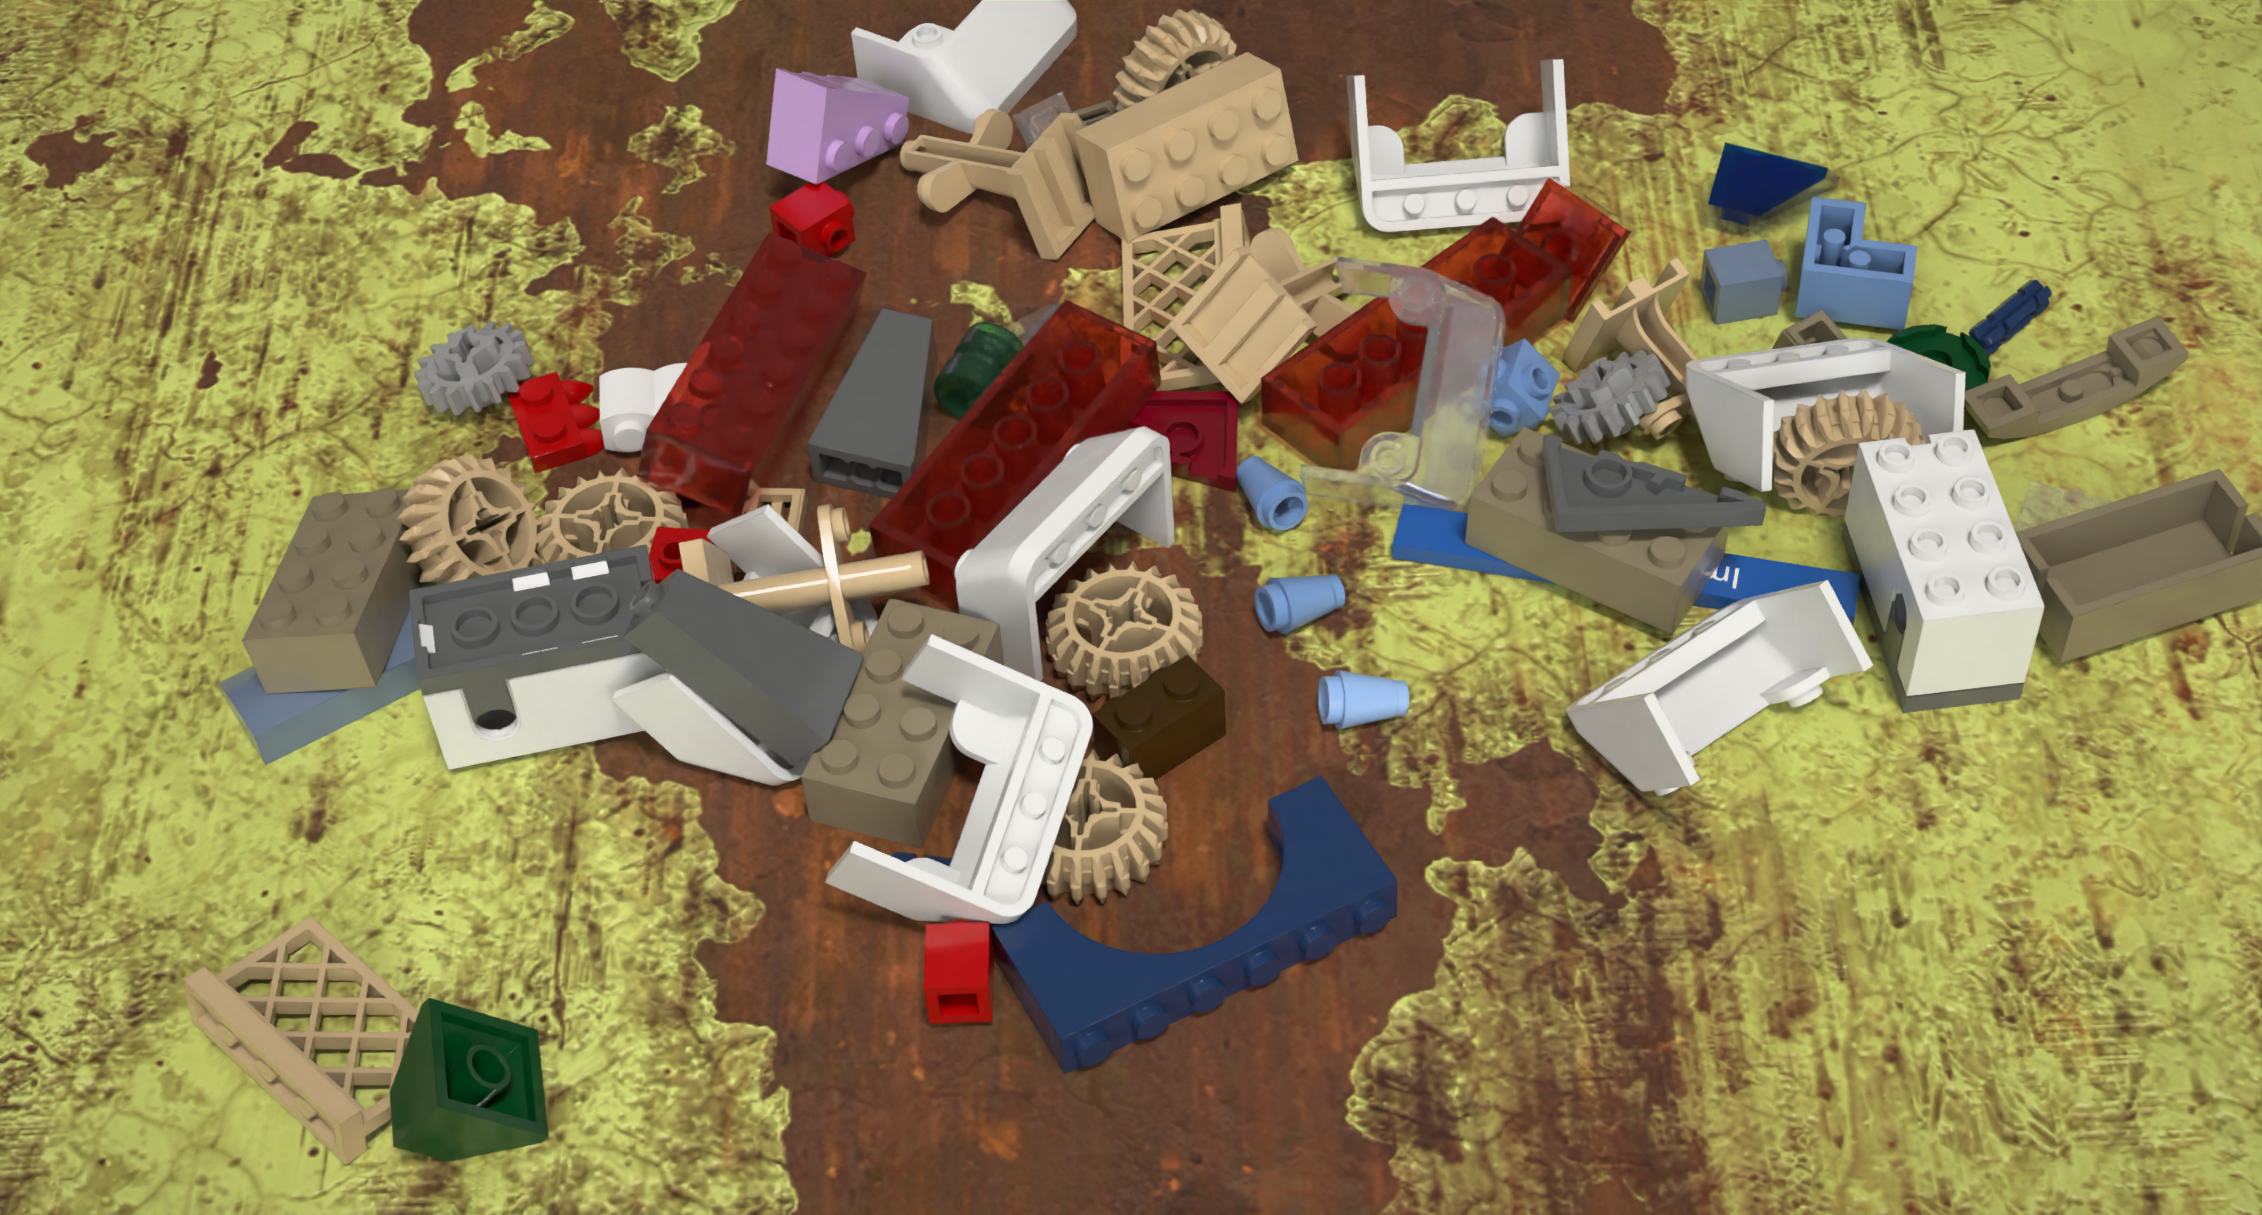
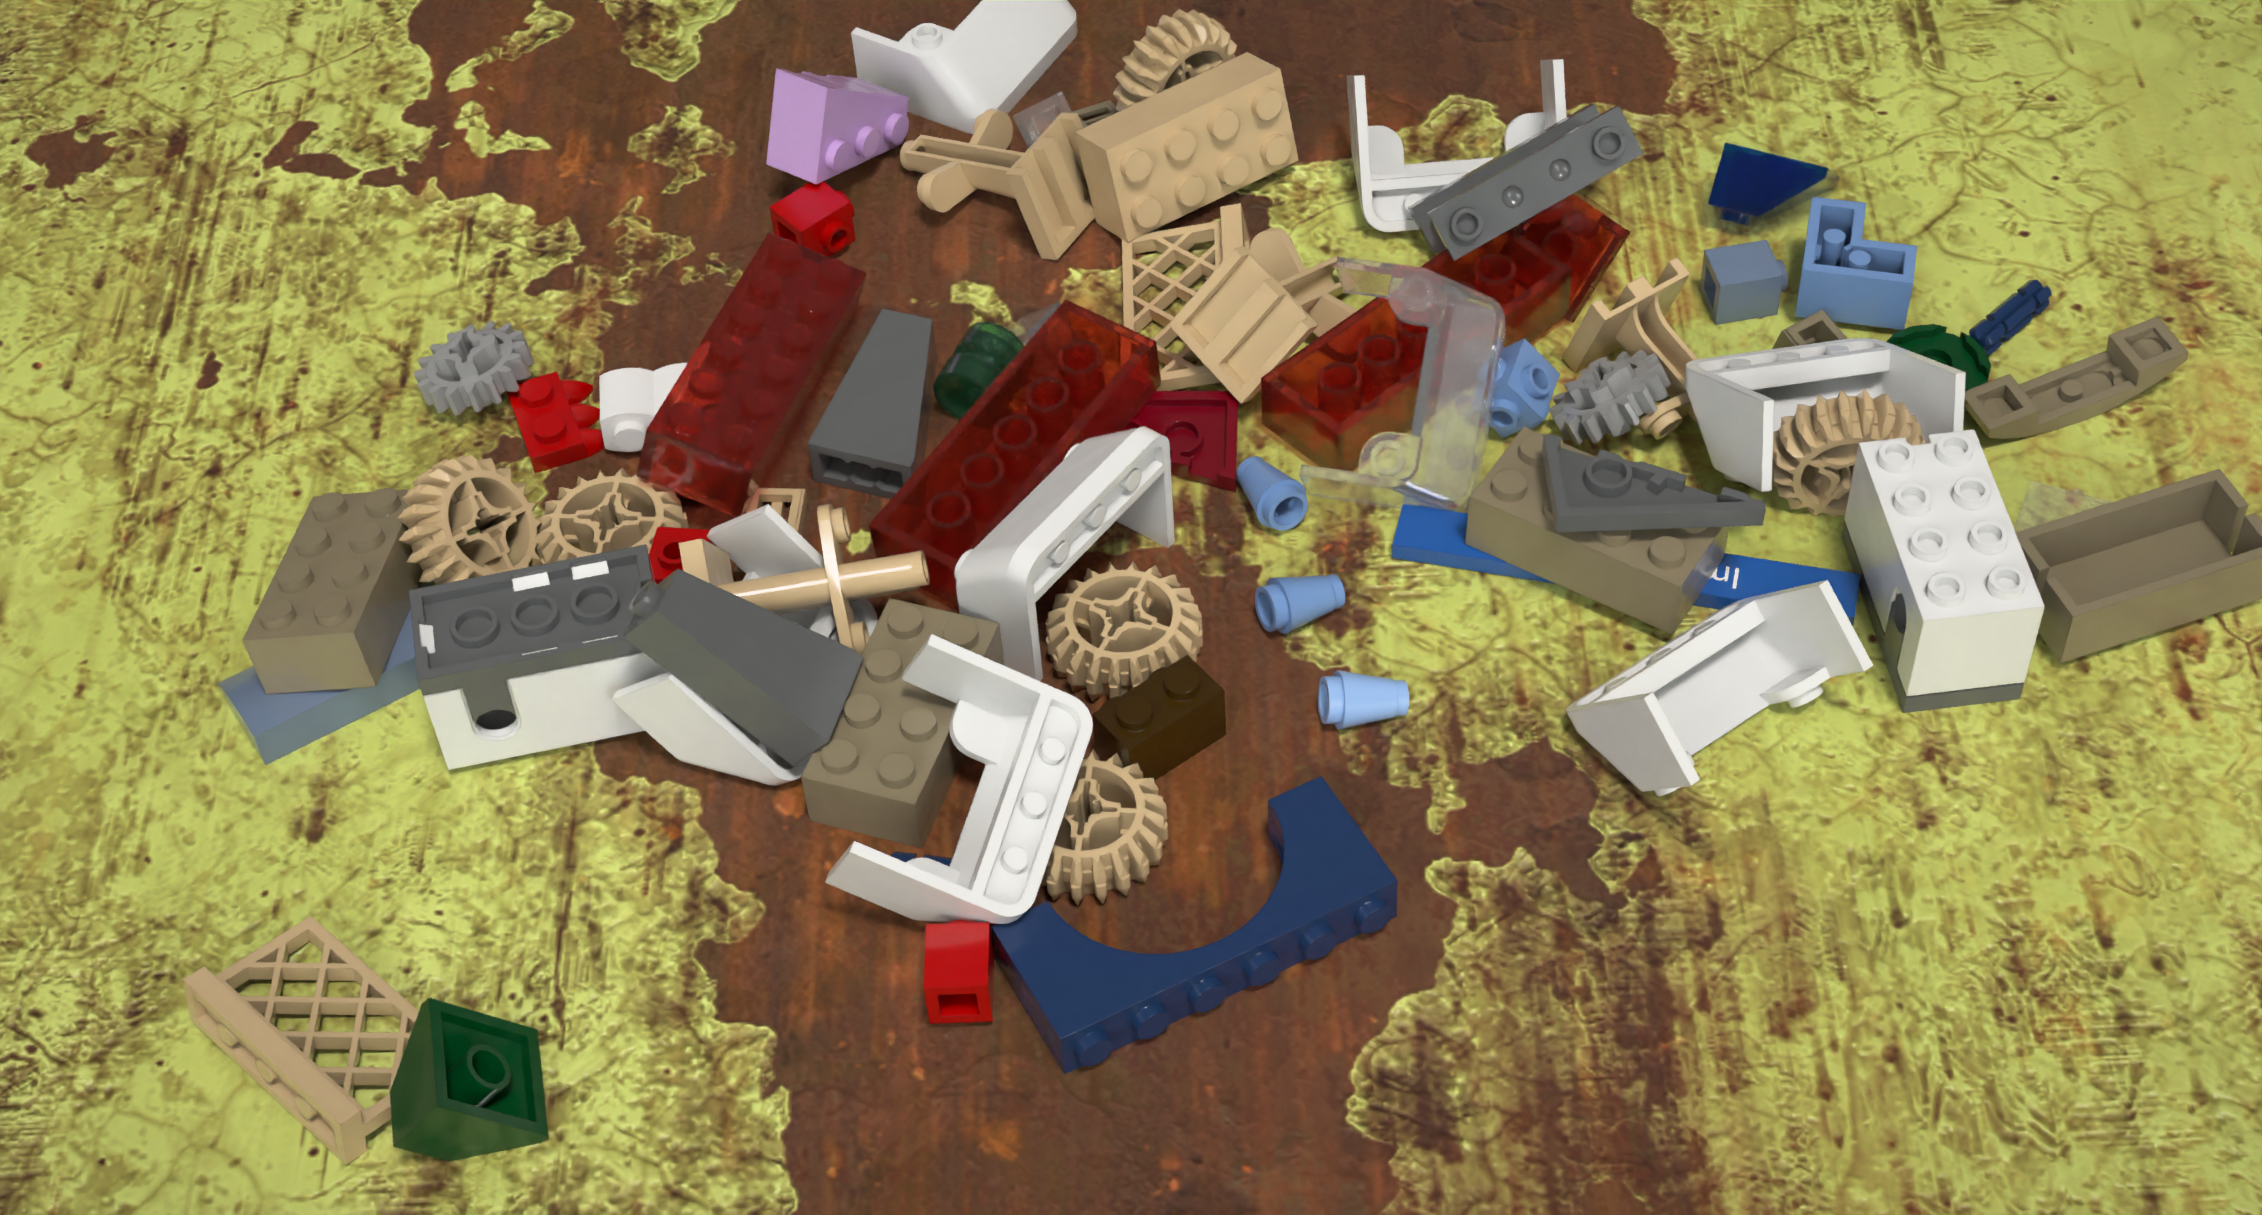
none -> dark grey fence [1407,104,1644,261]

